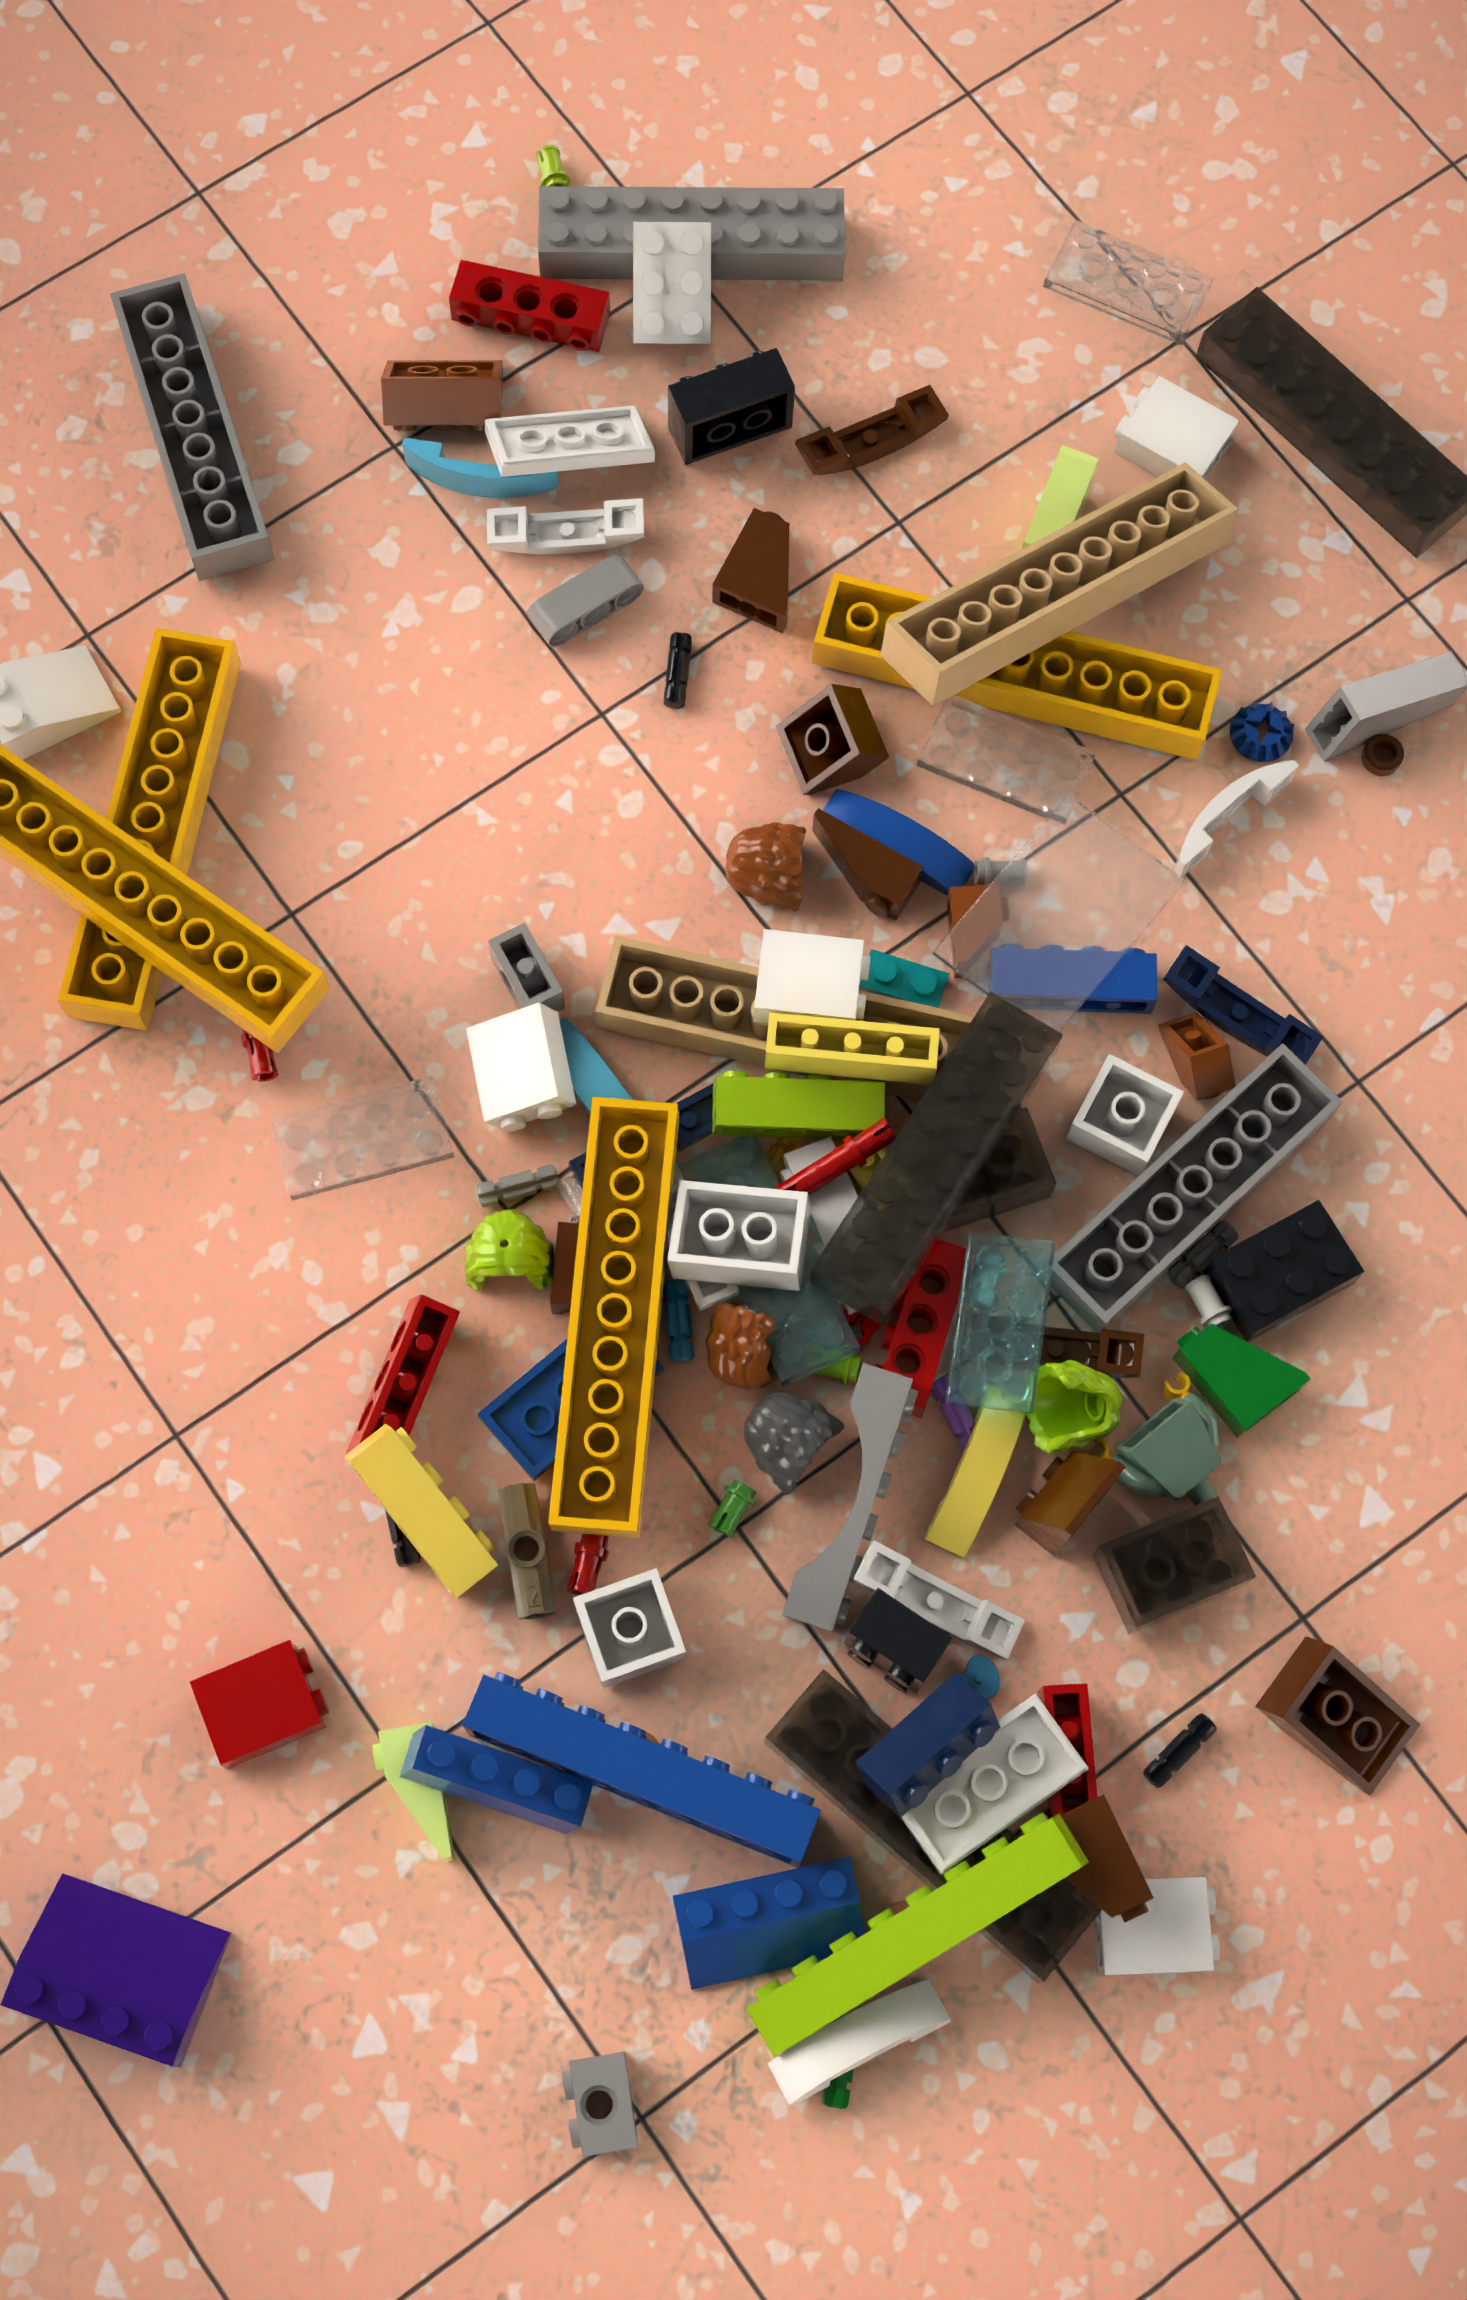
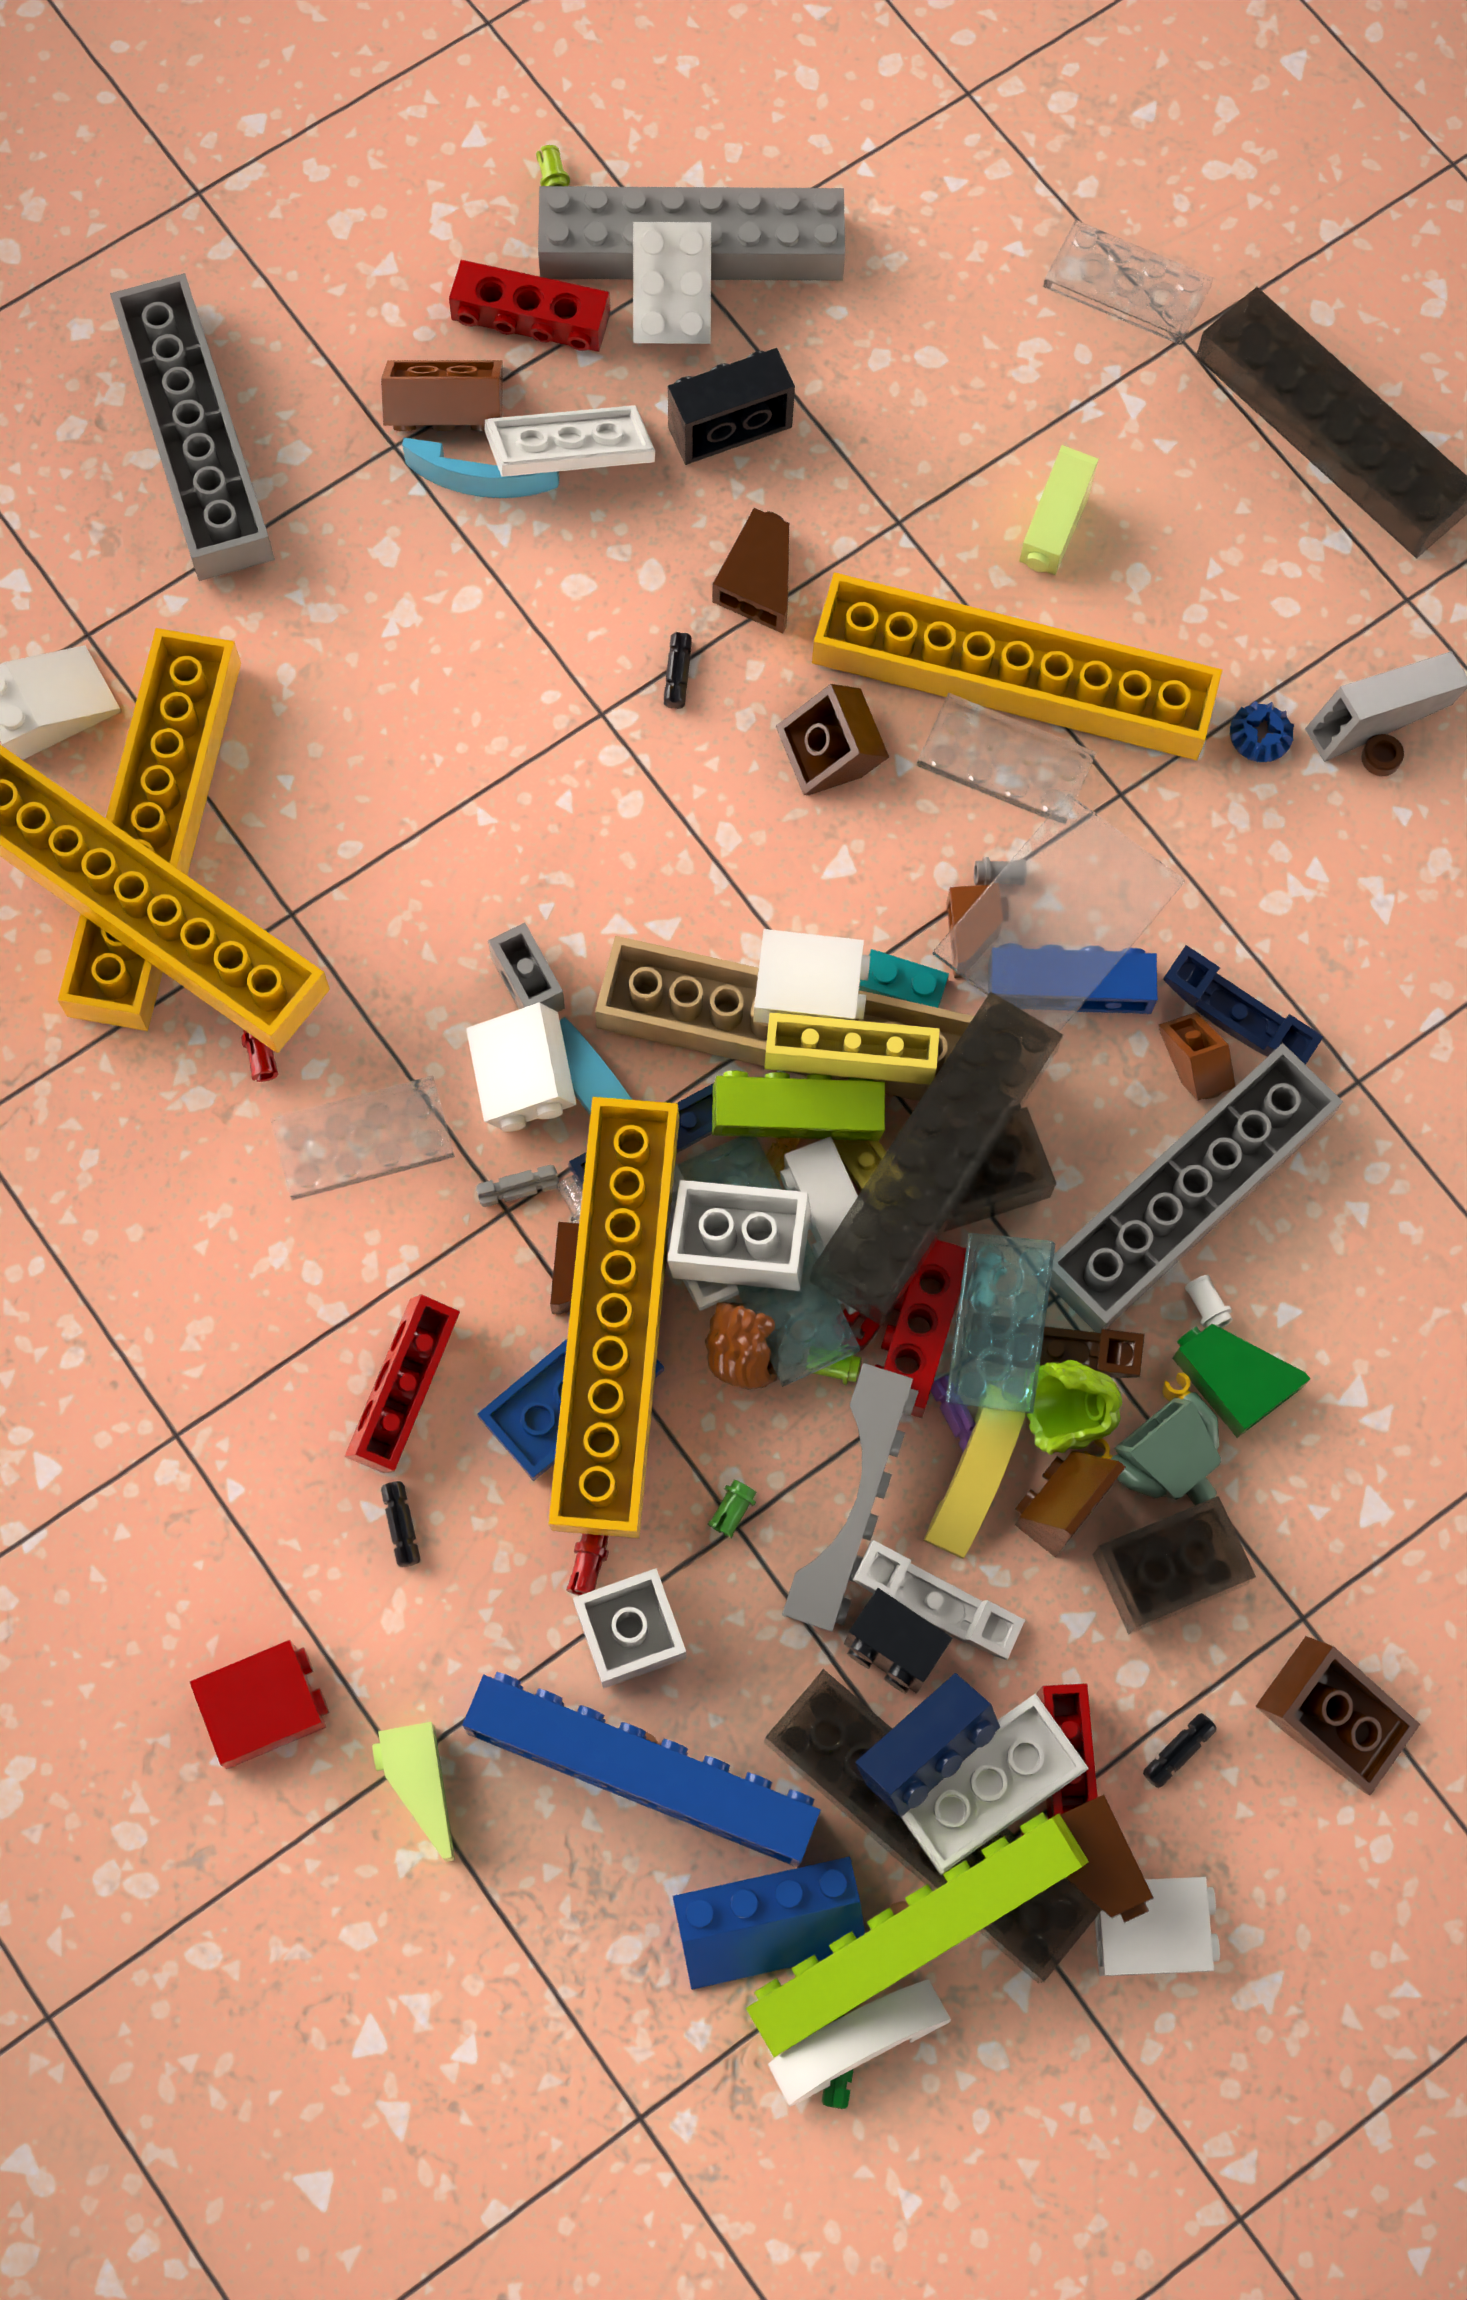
dark purple slope [0,1873,231,2067] -> none
light yellow brick [344,1424,498,1599] -> none
blue brick [399,1725,594,1834] -> none
lime hair [464,1209,554,1291] -> none
white slope [487,498,645,555] -> none
dark tan piece [498,1483,556,1620] -> none
light grey beam [527,554,644,647] -> none
light grey brick [562,2052,639,2157] -> none
dark azure axle [663,1279,694,1363] -> none
dark orange hair [725,822,806,912] -> none
dark grey hair [744,1392,844,1495] -> none
red pin [776,1117,898,1196] -> none
reddish brown slope [795,385,949,475] -> none
reddish brown slope [812,808,923,920] -> none
blue slope [823,789,974,896] -> none
tan brick [880,462,1239,706] -> none
dark azure piece [960,1655,1000,1700] -> none
white brick [1066,1054,1184,1176] -> none
white brick [1114,376,1240,480] -> none
dark grey axle [1167,1220,1239,1289] -> none
white slope [1173,760,1299,881] -> none
black brick [1203,1200,1365,1342] -> none

